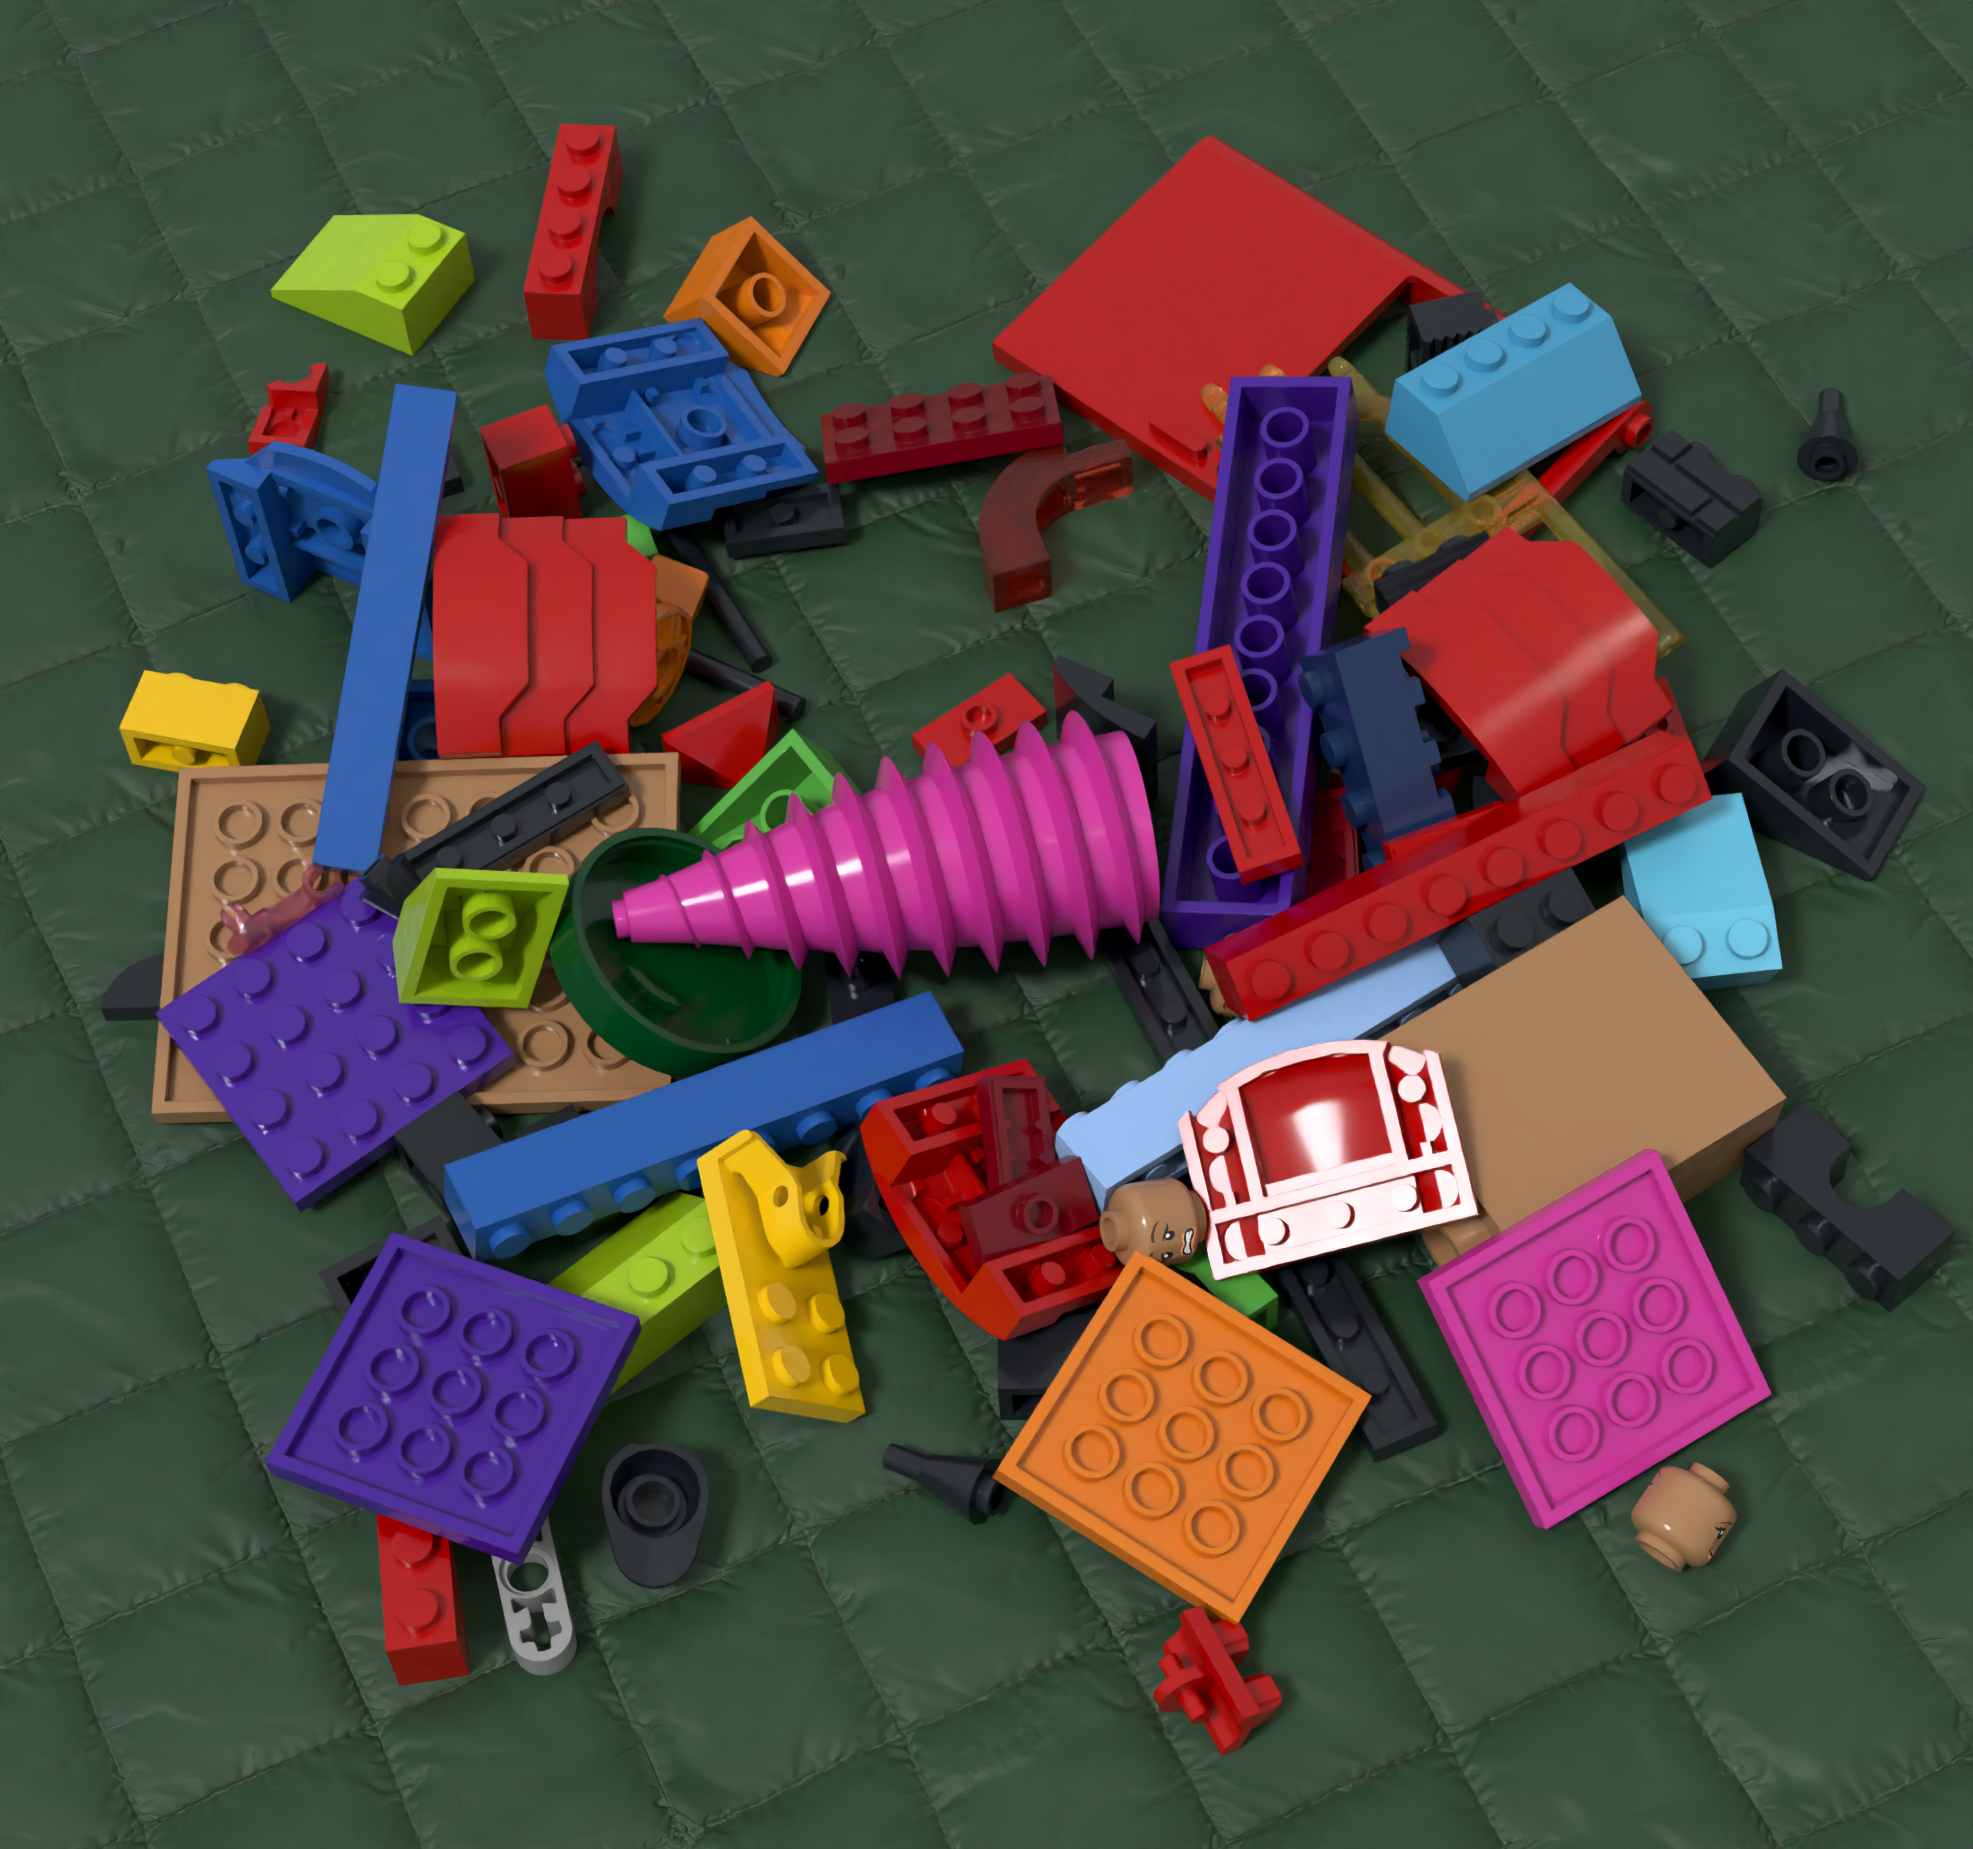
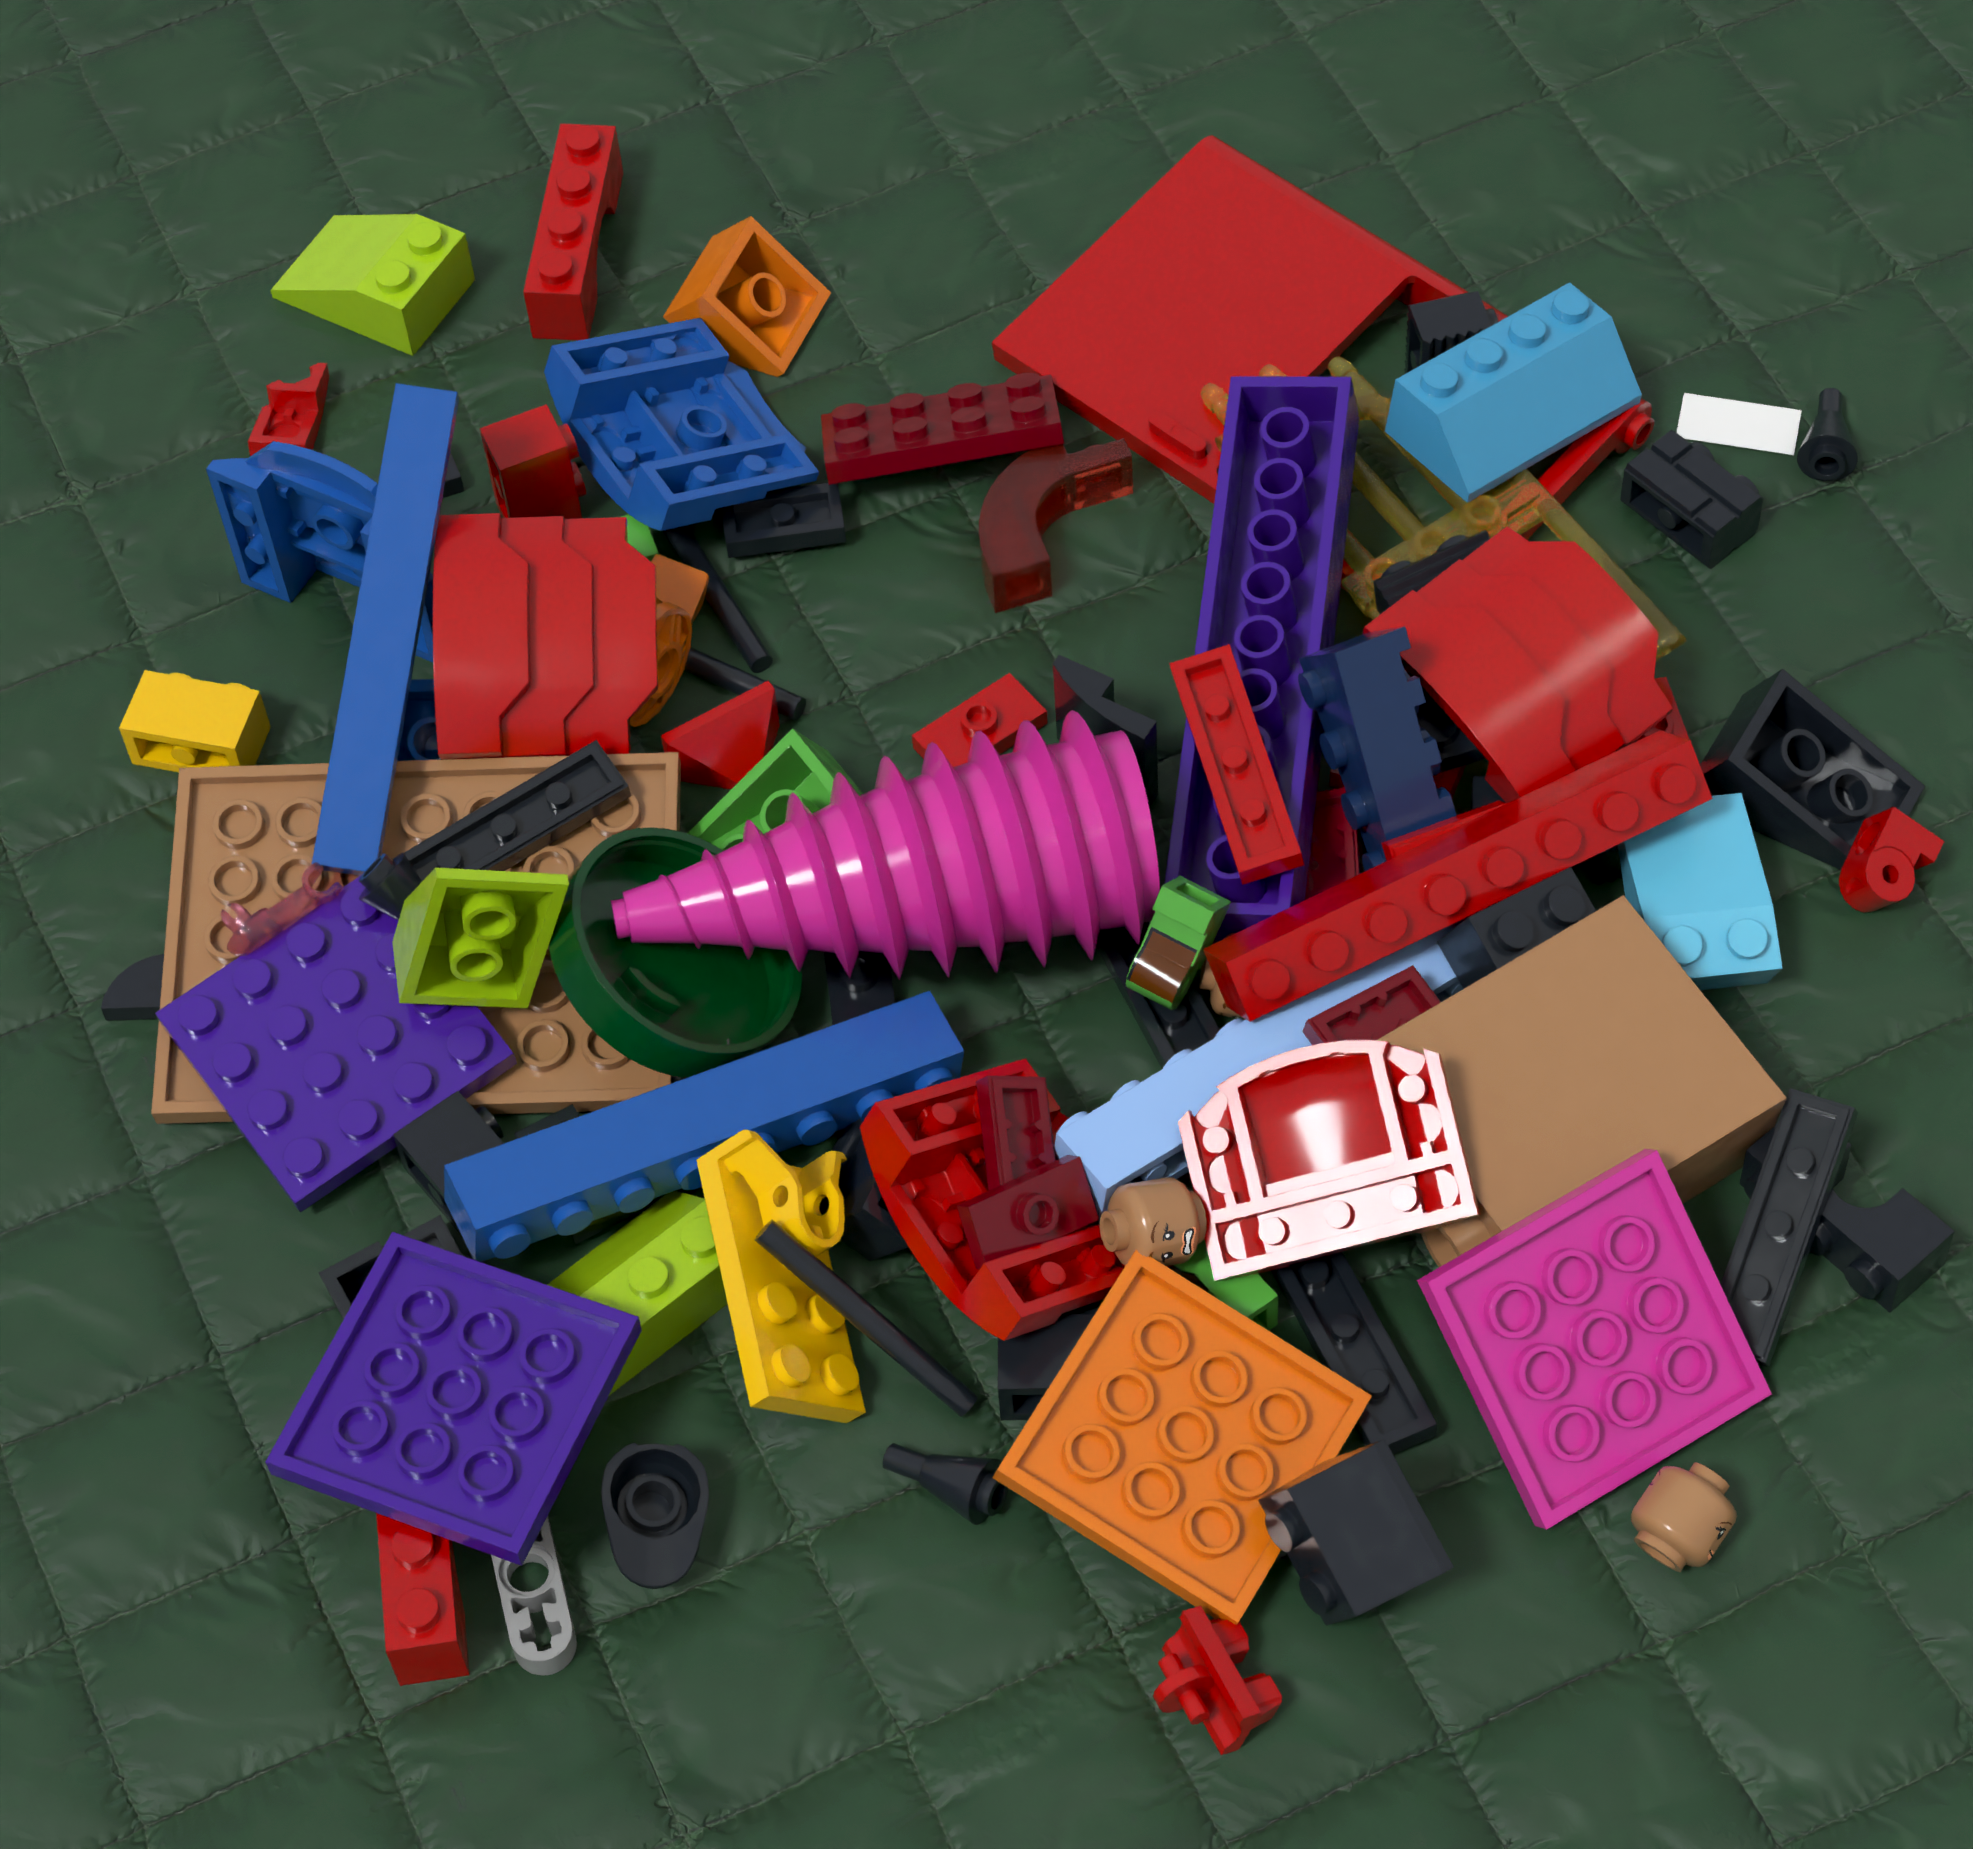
none -> black bar [754,1219,978,1417]
none -> bright green leg [1126,876,1231,1010]
none -> black slope [1258,1439,1454,1625]
none -> dark red plate [1302,965,1441,1045]
none -> white sticker [1676,393,1802,455]
none -> black tile [1721,1088,1858,1367]
none -> red leg [1839,807,1944,912]

